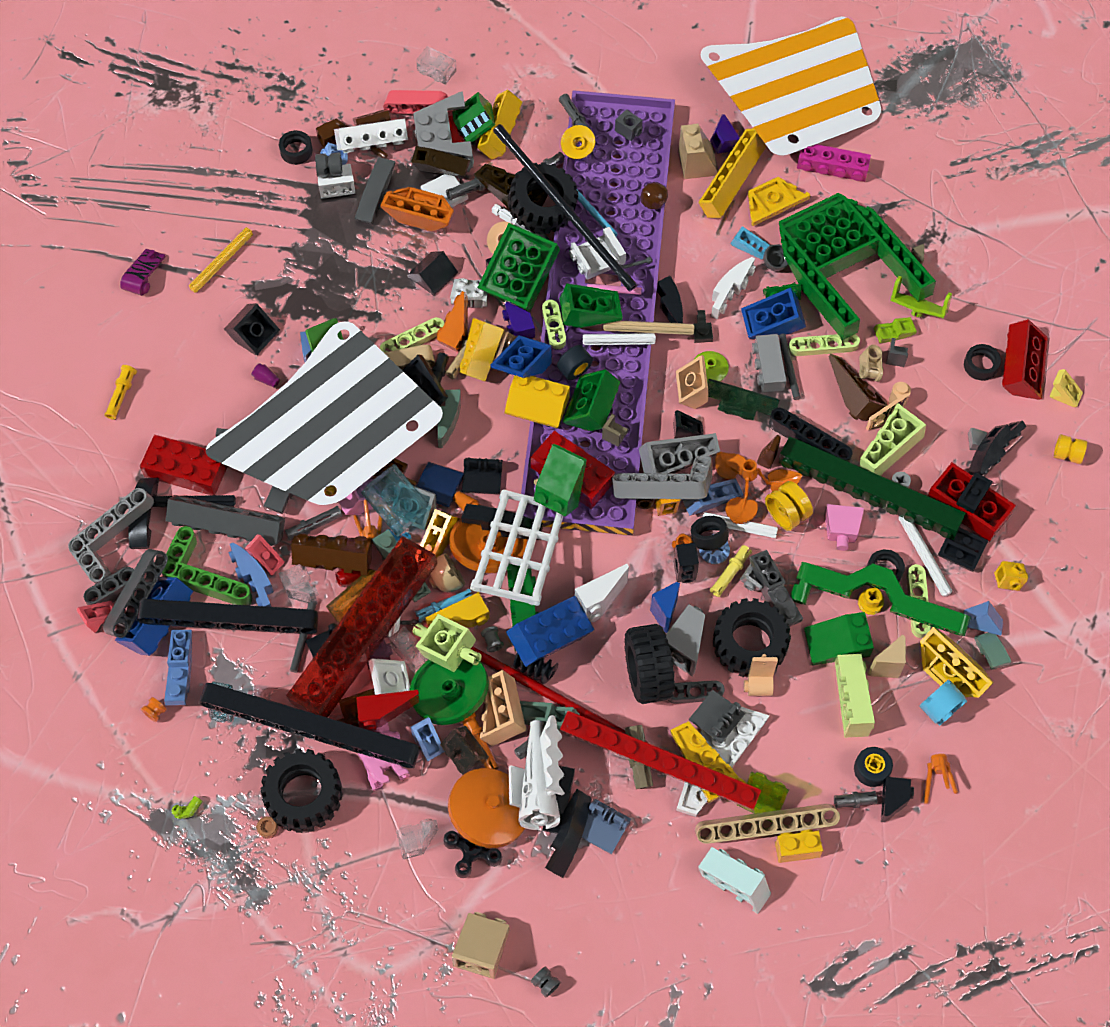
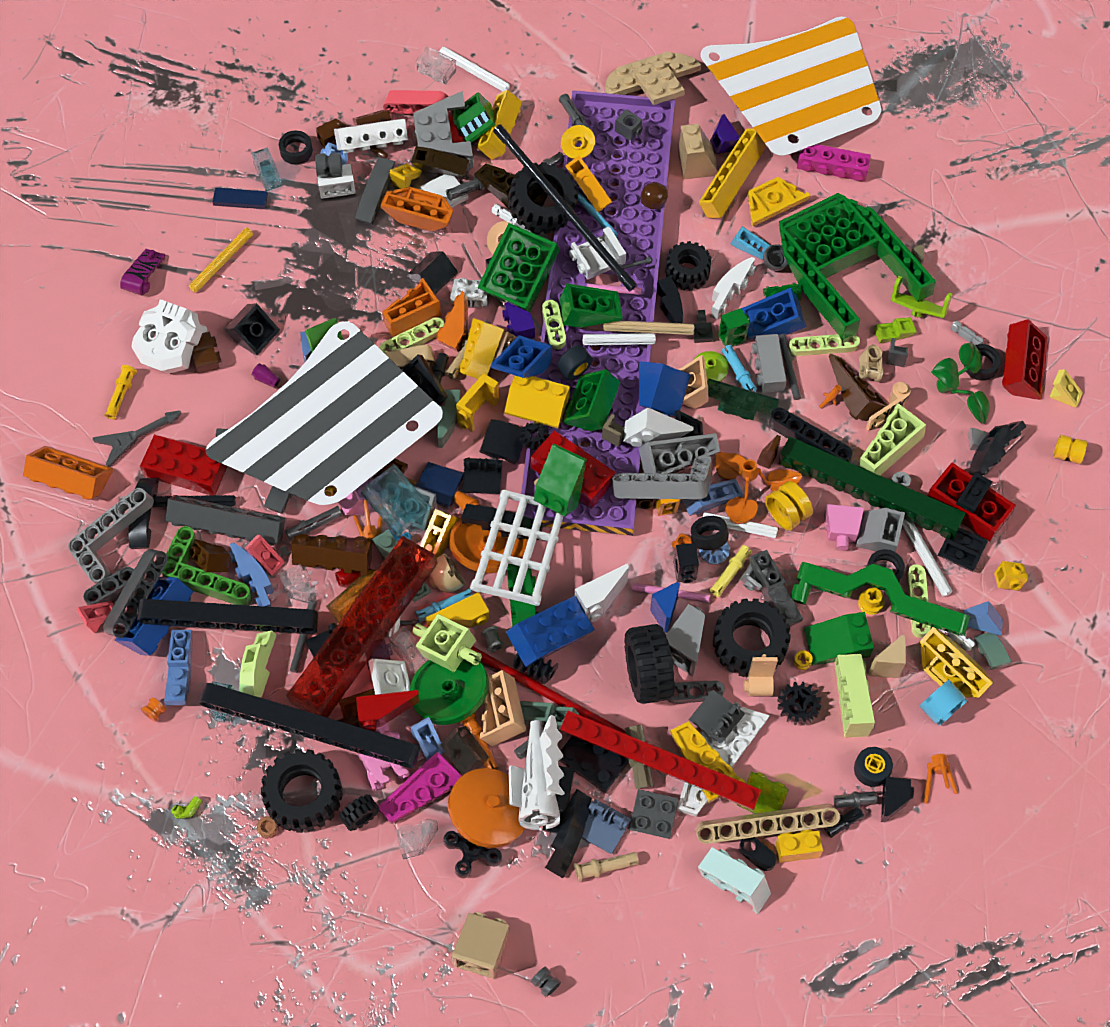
none -> orange slope [23,446,113,500]
none -> dark grey piece [93,410,182,467]
none -> white brick [131,299,207,374]
none -> reddish brown slope [190,540,231,572]
none -> reddish brown brick [192,331,222,374]
none -> dark blue tile [212,188,268,209]
none -> yellowish green slope [239,631,277,698]
none -> clear light blue slope [251,147,282,191]
none -> black tyre [339,794,380,831]
none -> dark pink wing [378,752,462,824]
none -> orange wedge [382,278,442,337]
none -> yellow slope [389,163,422,189]
none -> white axle [439,46,510,92]
none -> yellow panel [456,373,499,432]
none -> black slope [479,419,523,464]
none -> black gear [519,421,549,450]
none -> black plate [559,736,629,793]
none -> light orange slope [565,156,612,212]
none -> tan pin [574,851,639,882]
none -> tan plate [605,51,701,105]
none -> white slope [623,408,693,447]
none -> dark grey hinge [629,789,678,839]
none -> bright pink bar [632,583,710,602]
none -> blue slope [639,361,690,417]
none -> black tyre [665,241,711,291]
none -> green brick [718,308,750,349]
none -> medium azure pin [722,345,757,395]
none -> black piece [739,837,777,871]
none -> black gear [777,681,822,725]
none -> yellow bush [794,650,813,670]
none -> orange bar [819,385,842,408]
none -> black axle [824,807,864,838]
none -> light grey slope [856,508,905,552]
none -> green plant [931,342,990,424]
none -> white axle [939,629,975,651]
none -> light grey axle [951,320,984,345]

